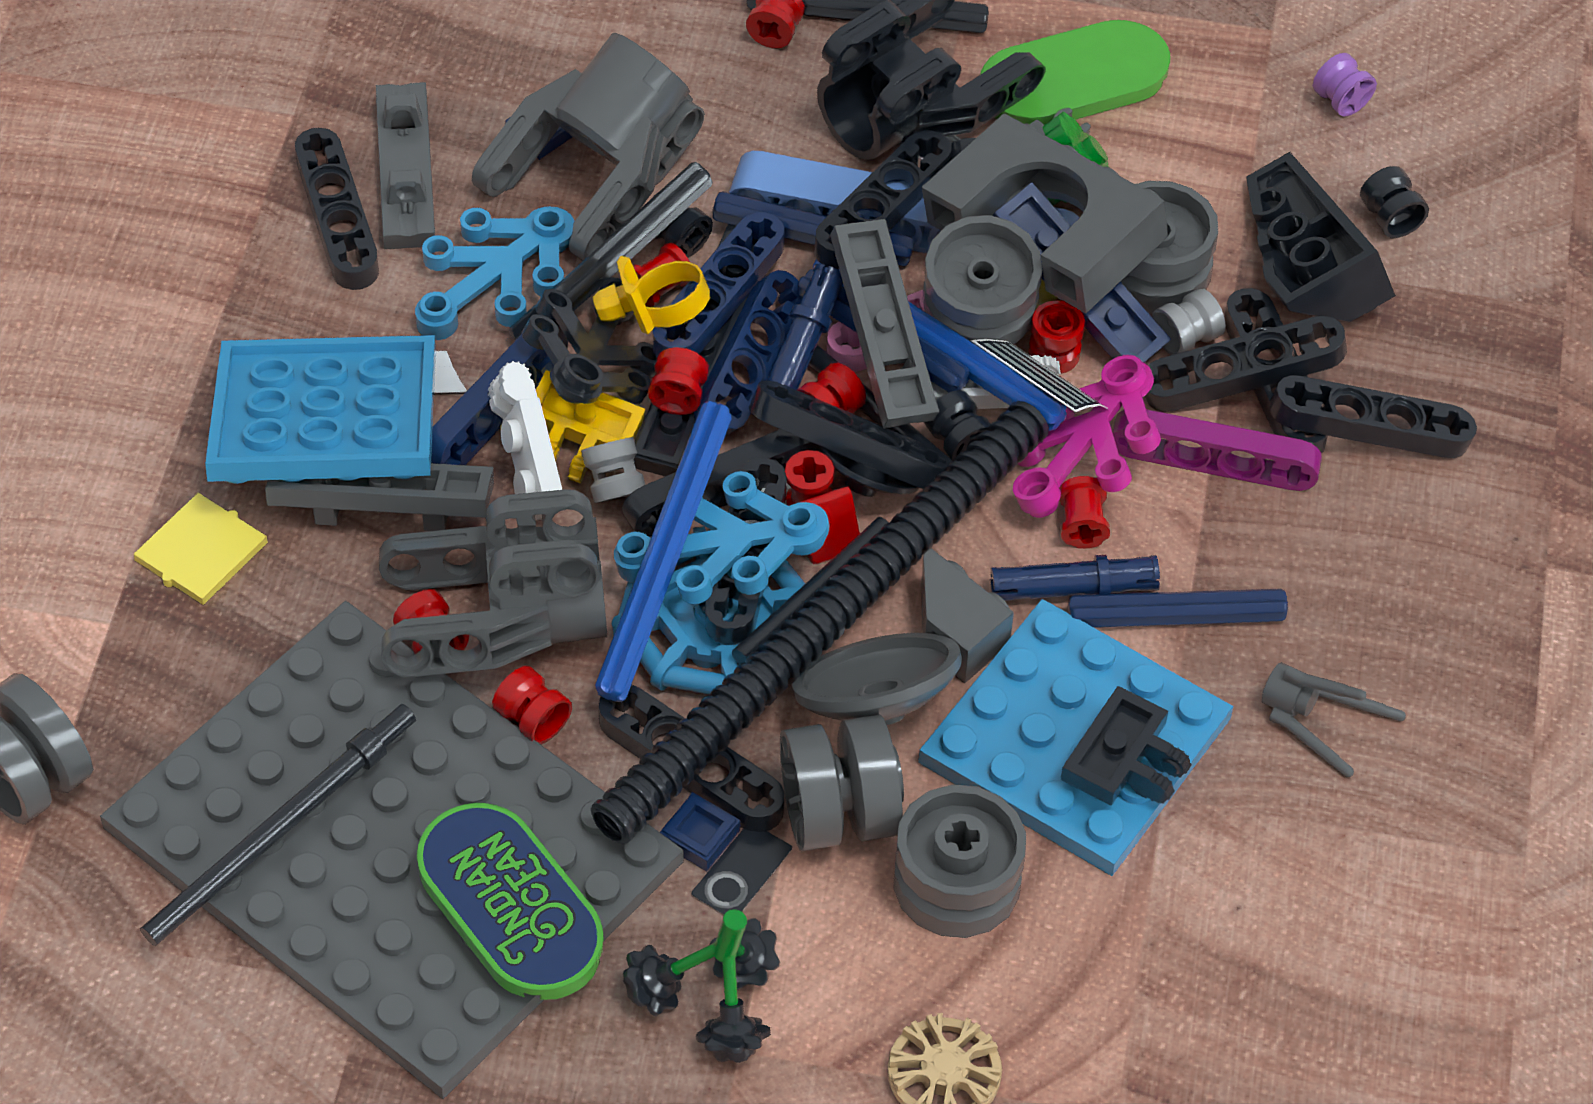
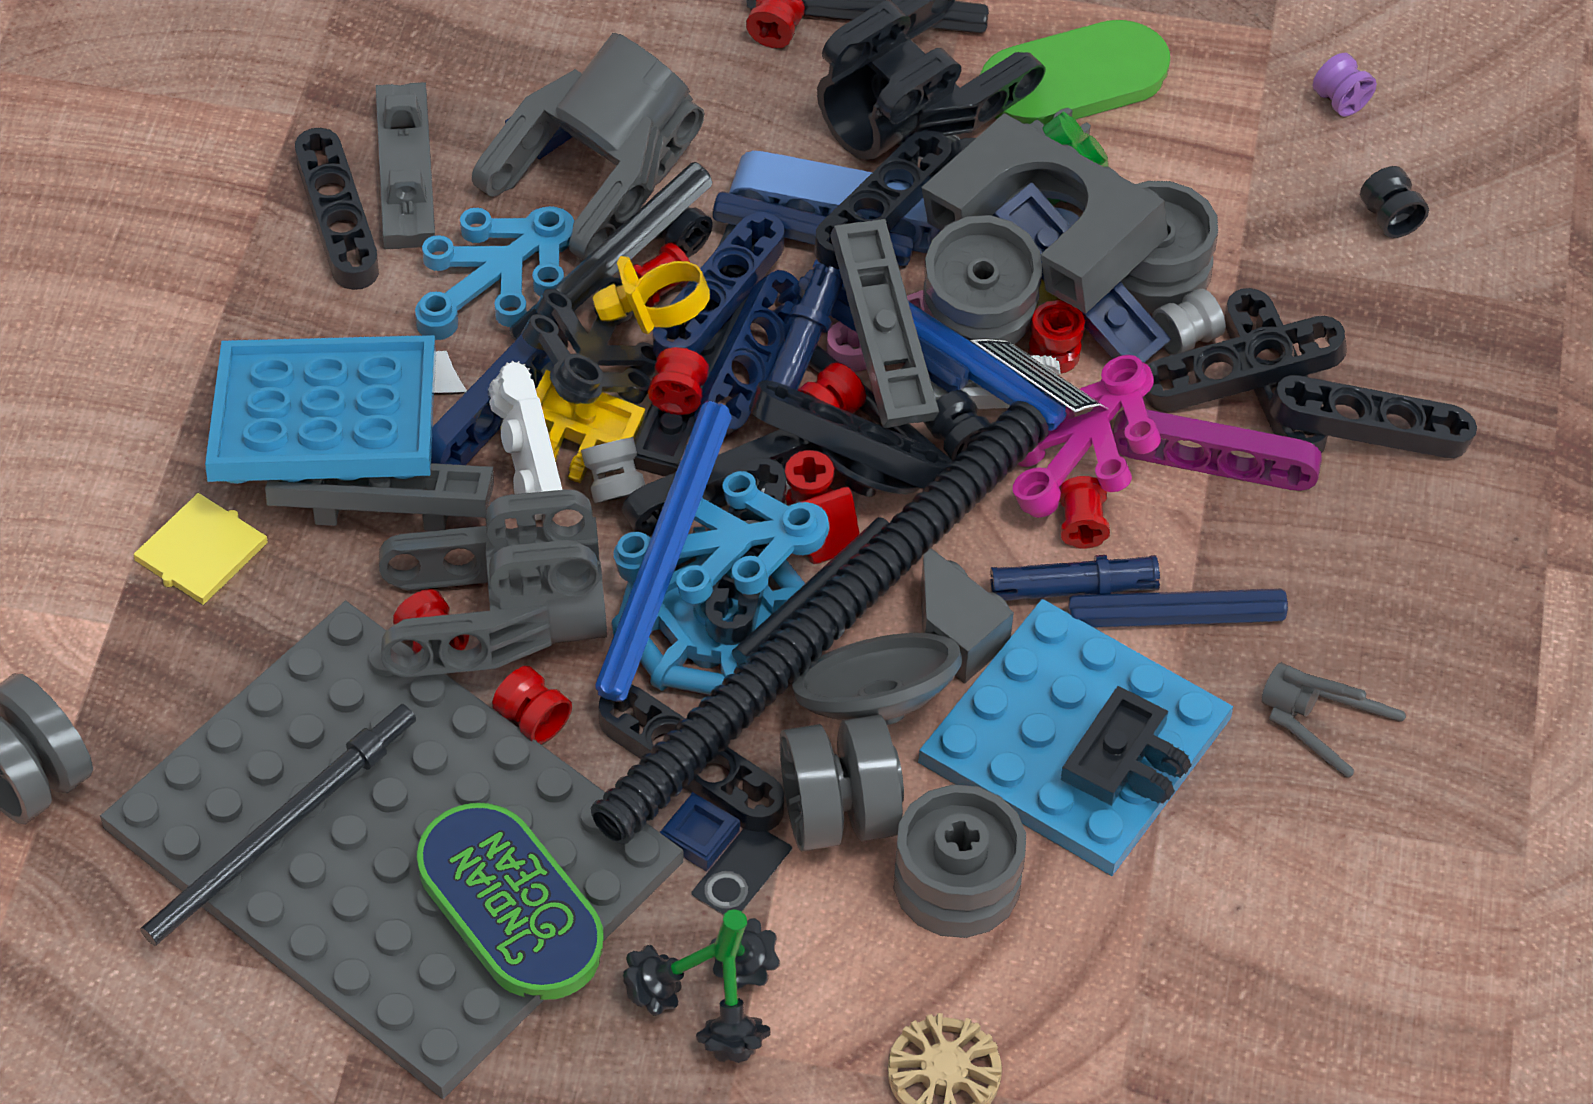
black wedge [1246,152,1396,322] -> none

